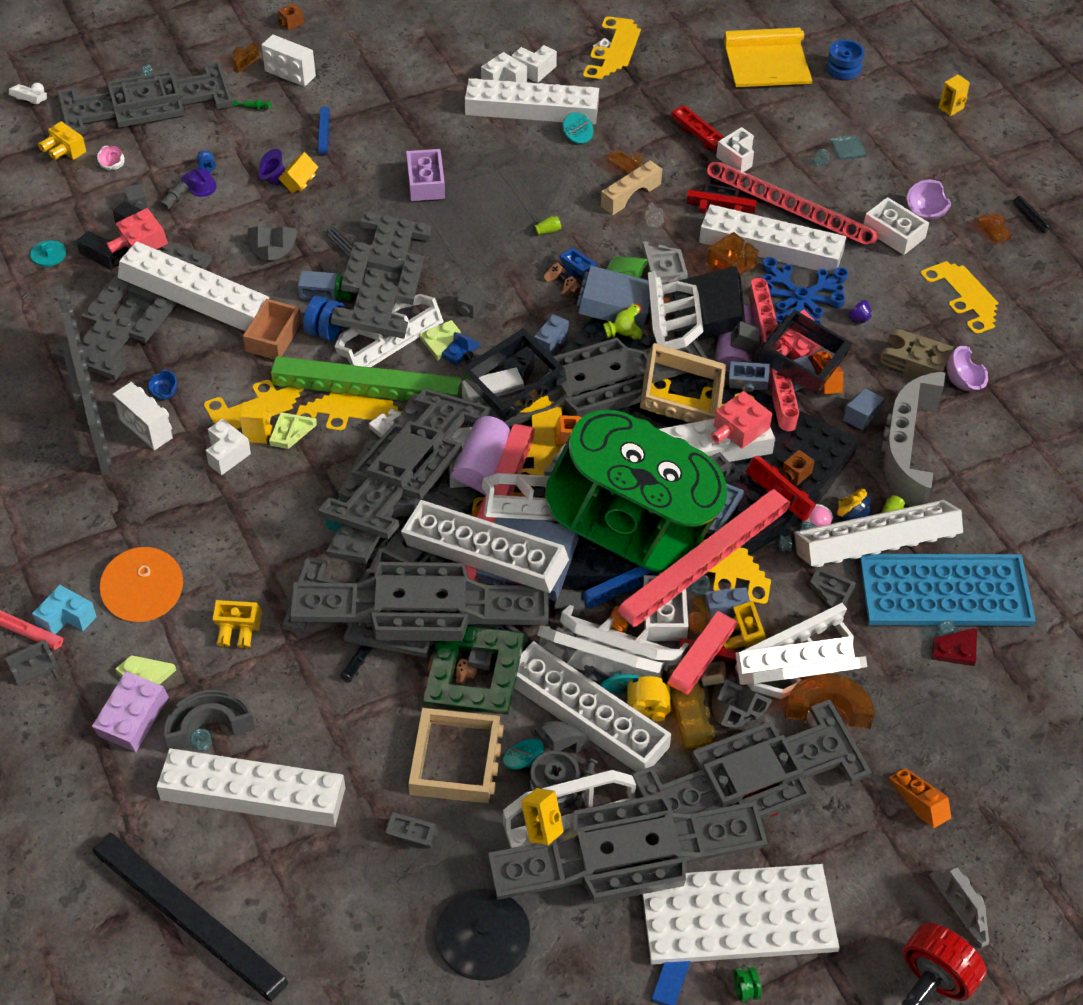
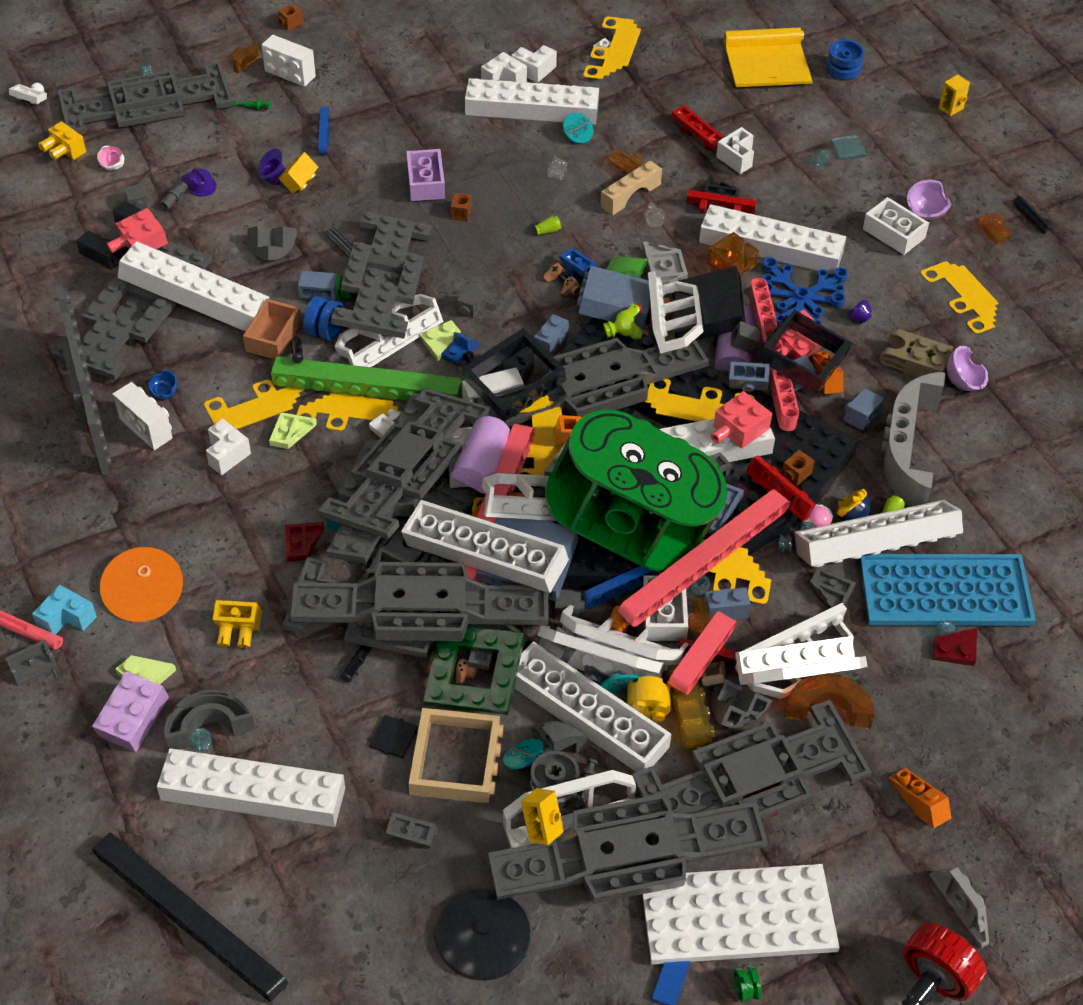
teal piece [30,240,66,267] -> none
blue wheel [196,151,216,172] -> none
yellow brick [240,402,273,444] -> none
tan window [640,343,726,423] -> none
coral beam [707,162,879,244] -> none
yellow brick [724,601,766,650] -> none
none -> dark red wing [285,522,325,562]
none -> black piece [291,336,304,364]
none -> black piece [370,715,418,759]
none -> dark orange brick [450,193,472,222]
none -> clear piece [547,156,568,181]

